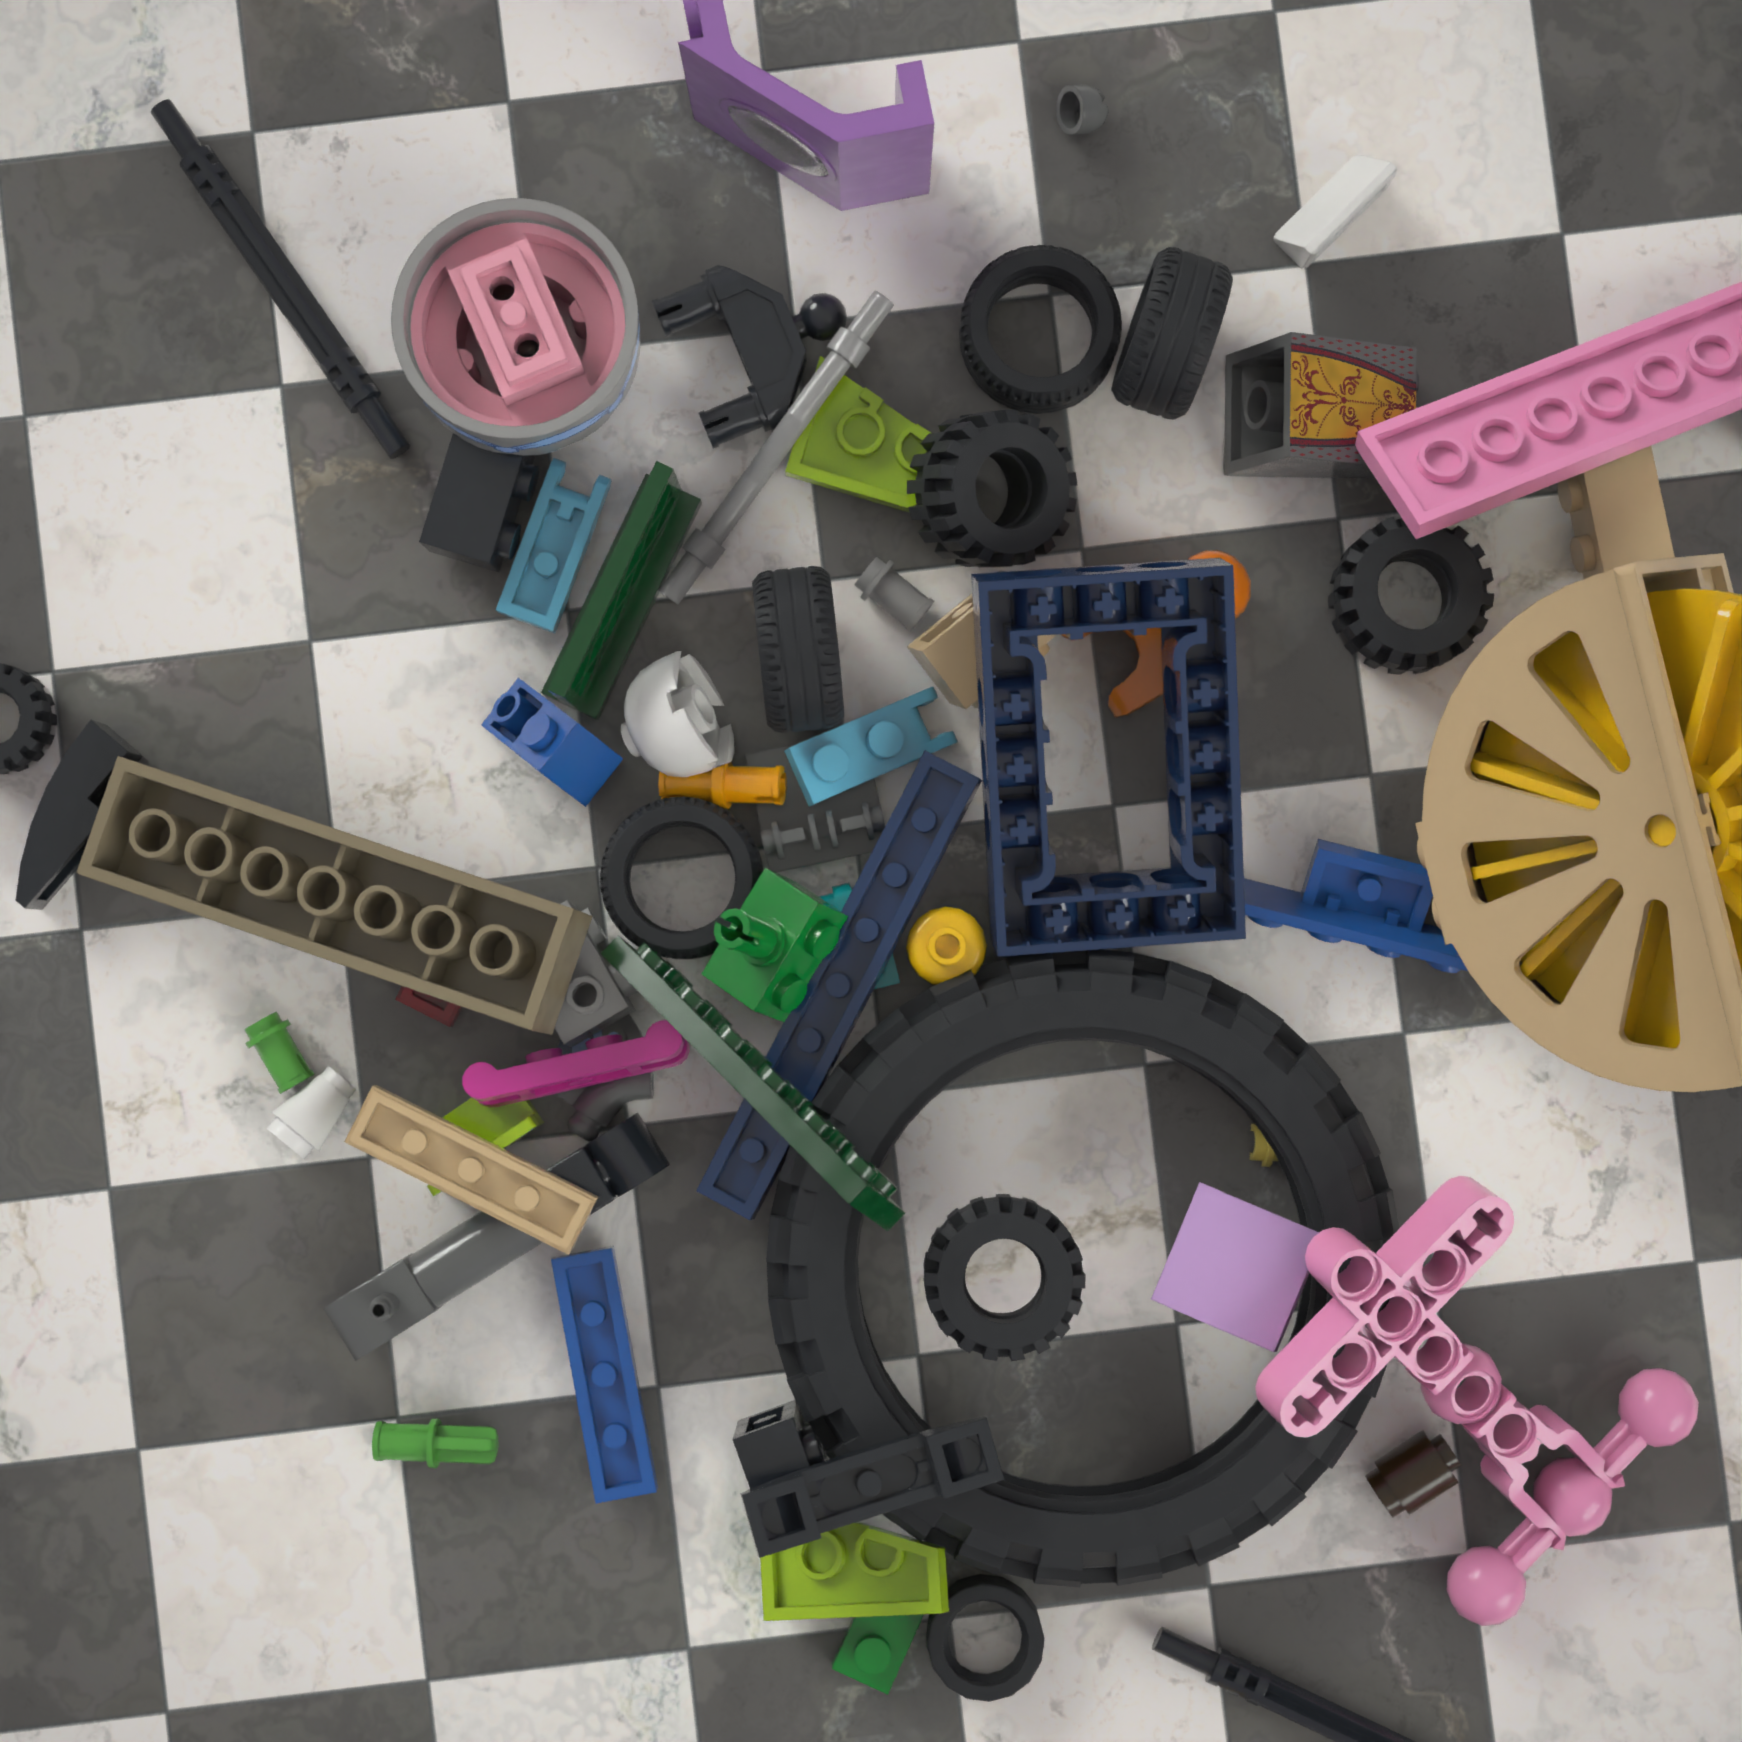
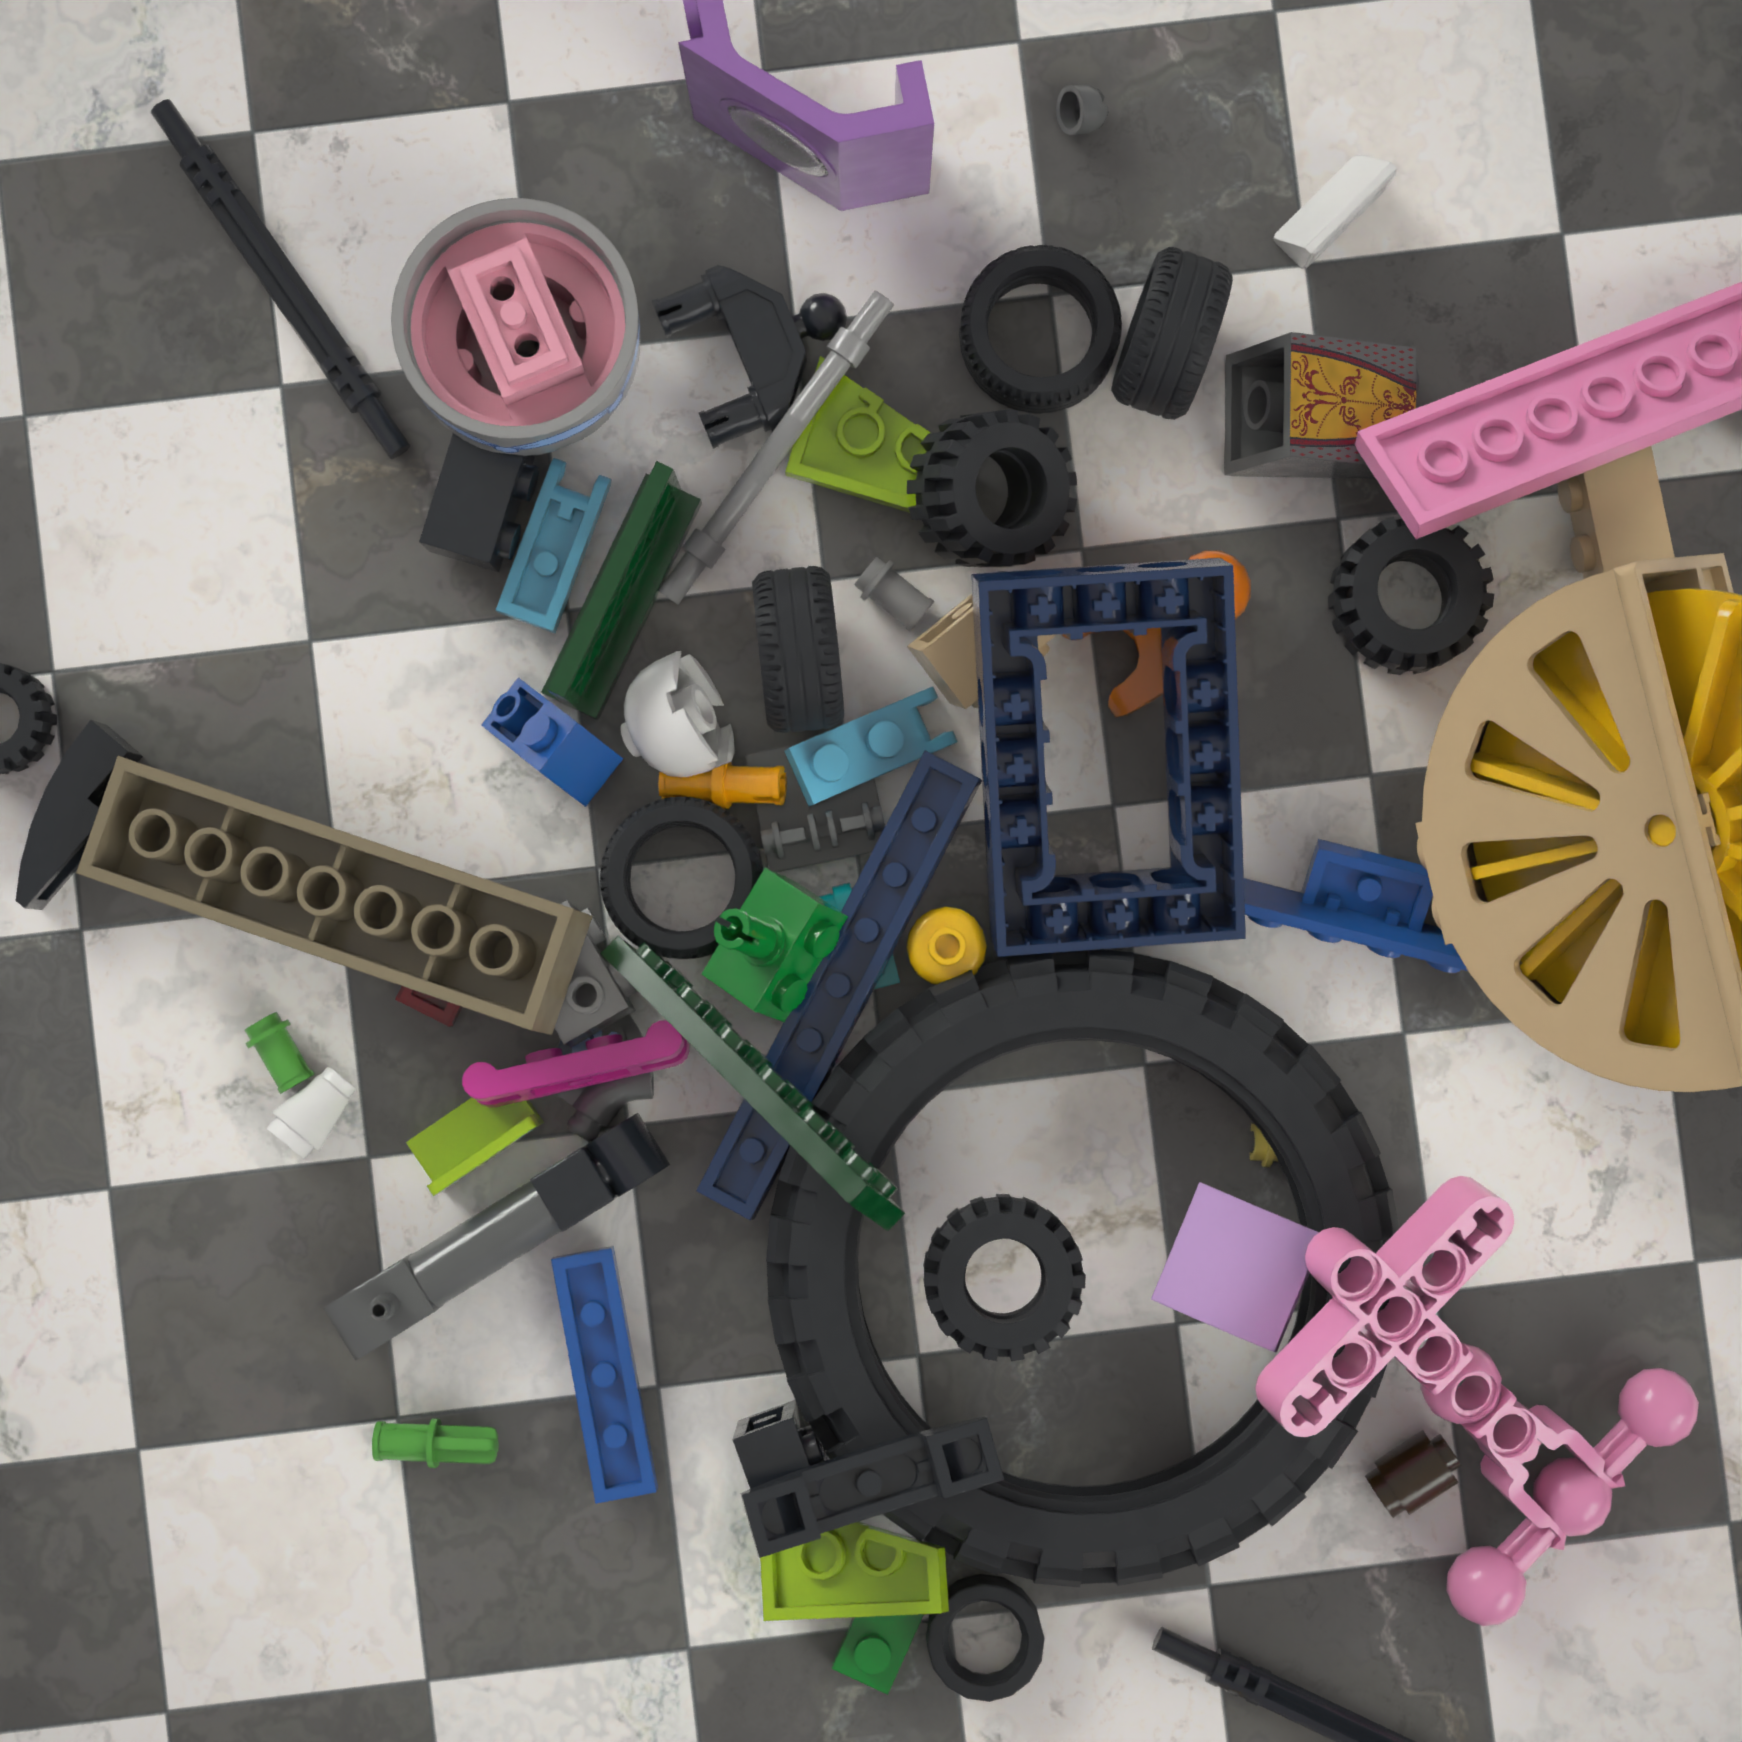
tan tile [344,1085,599,1255] -> none

